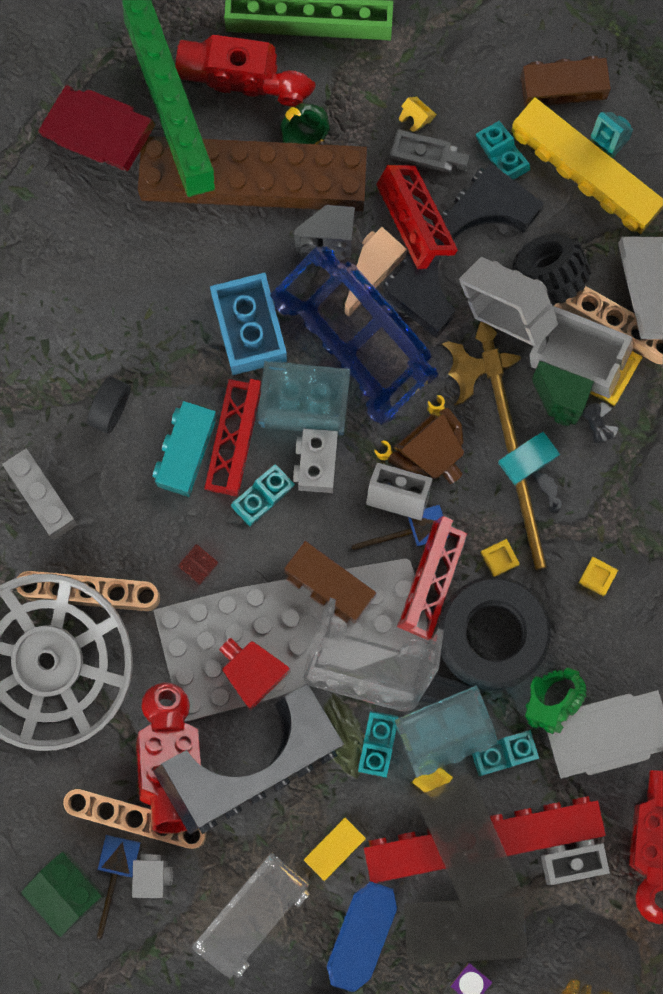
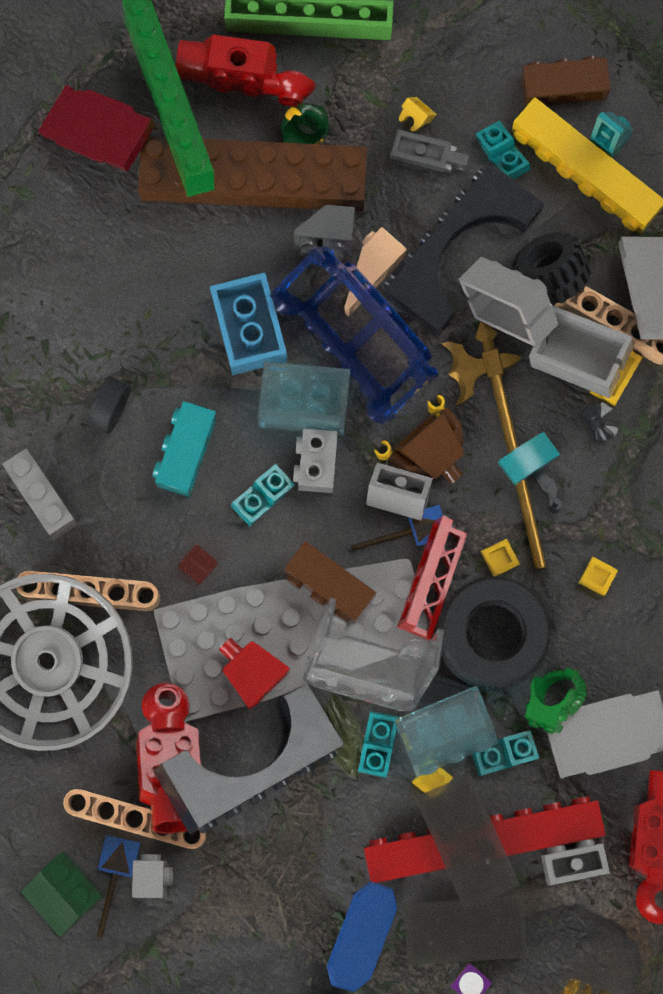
clear windscreen [191,853,310,979] -> none
red fence [204,379,262,497] -> none
yellow tile [304,818,366,881] -> none
red fence [376,165,458,269] -> none
dark green slope [532,361,594,426] -> none

